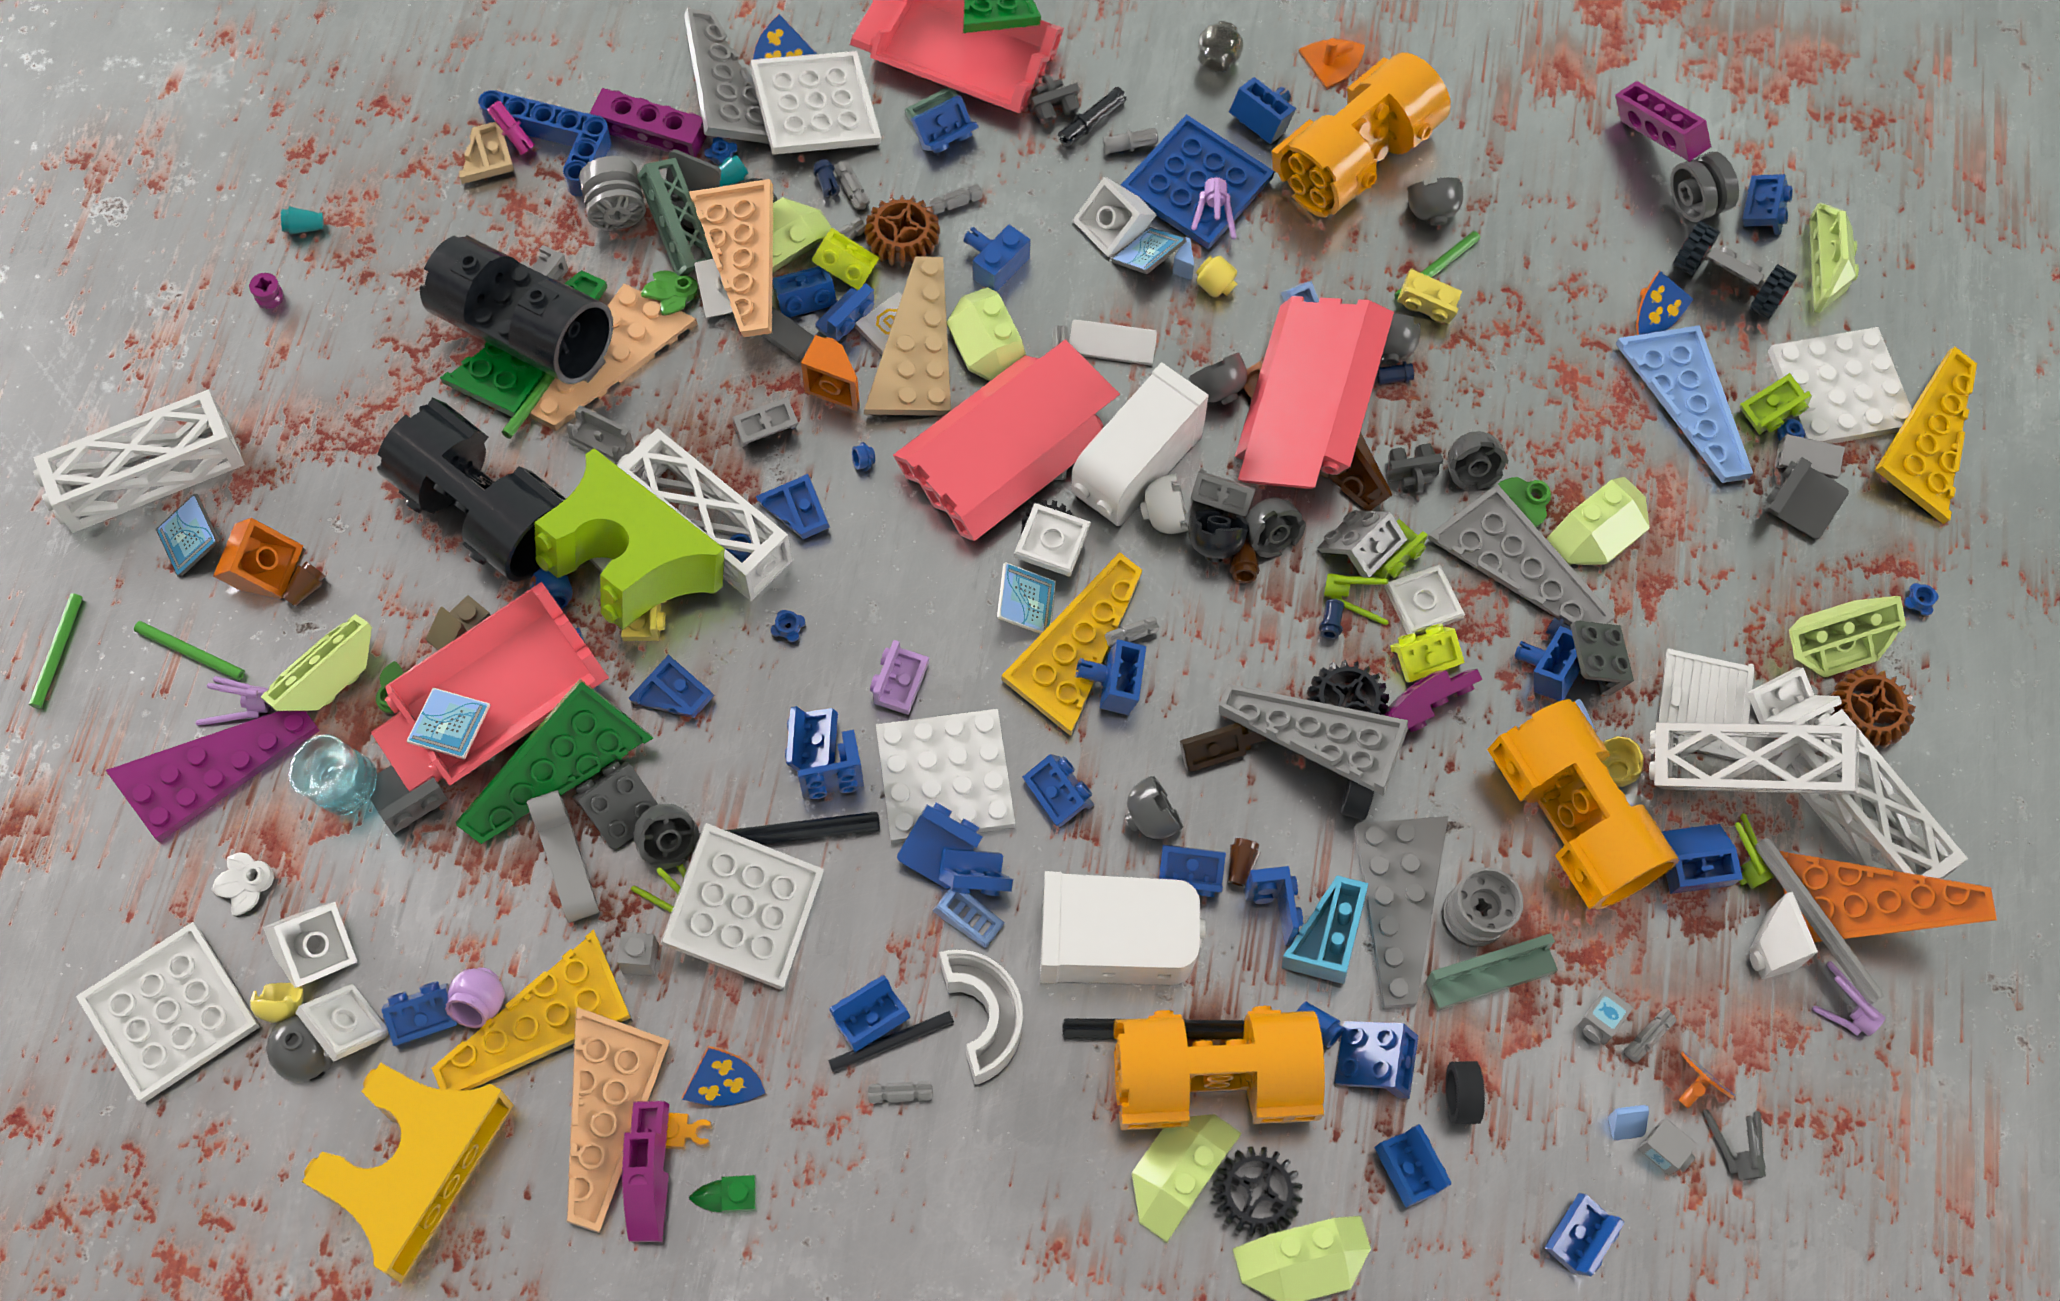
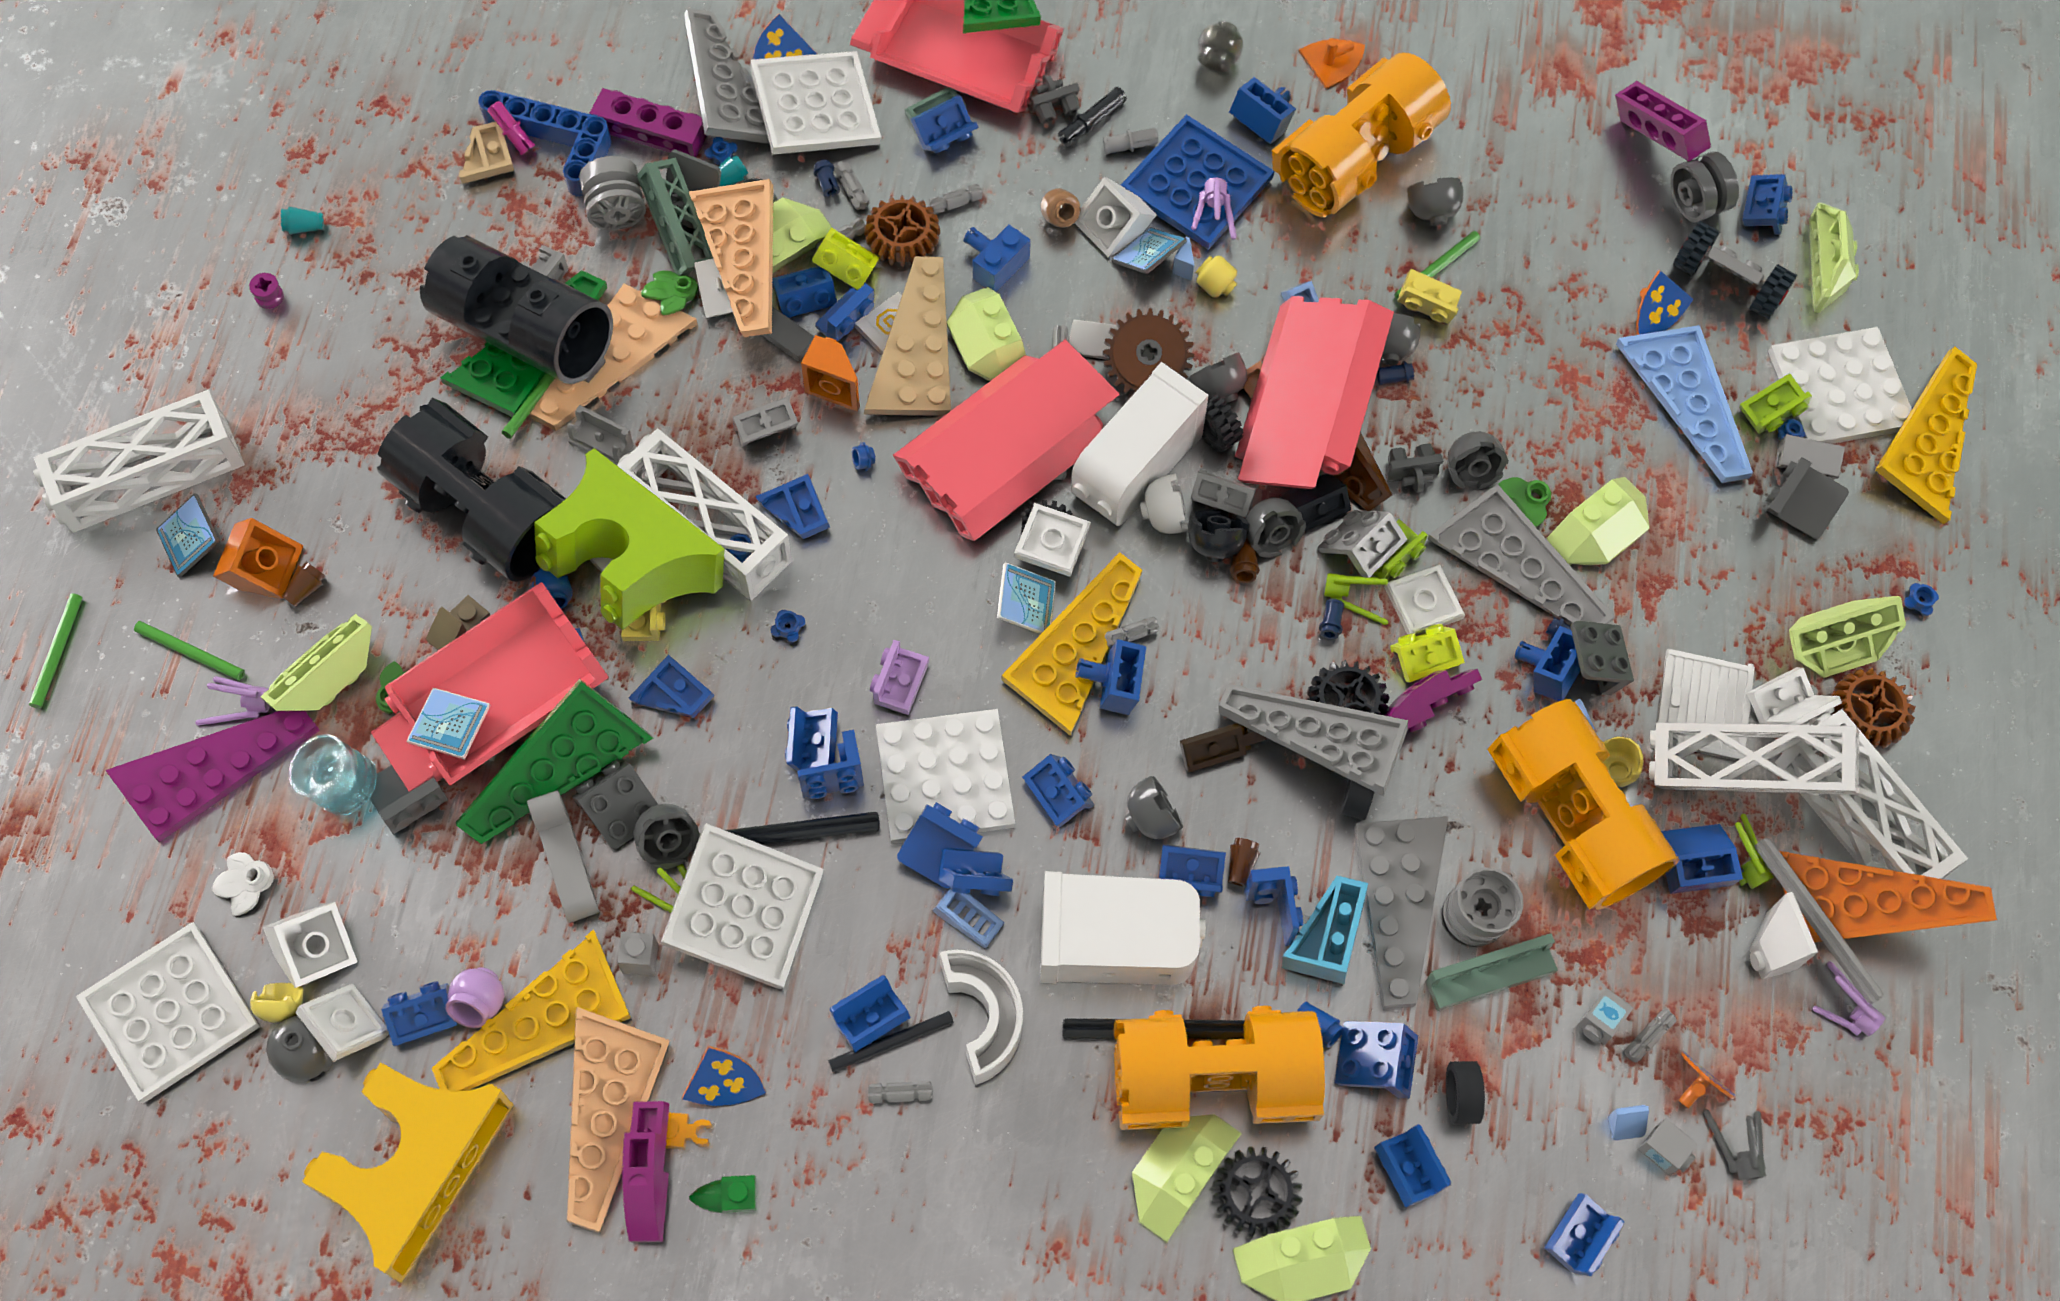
none -> medium nougat head [1040,188,1081,228]
none -> reddish brown gear [1102,308,1194,395]
none -> black tyre [1202,395,1244,452]
none -> black panel [1279,473,1351,532]

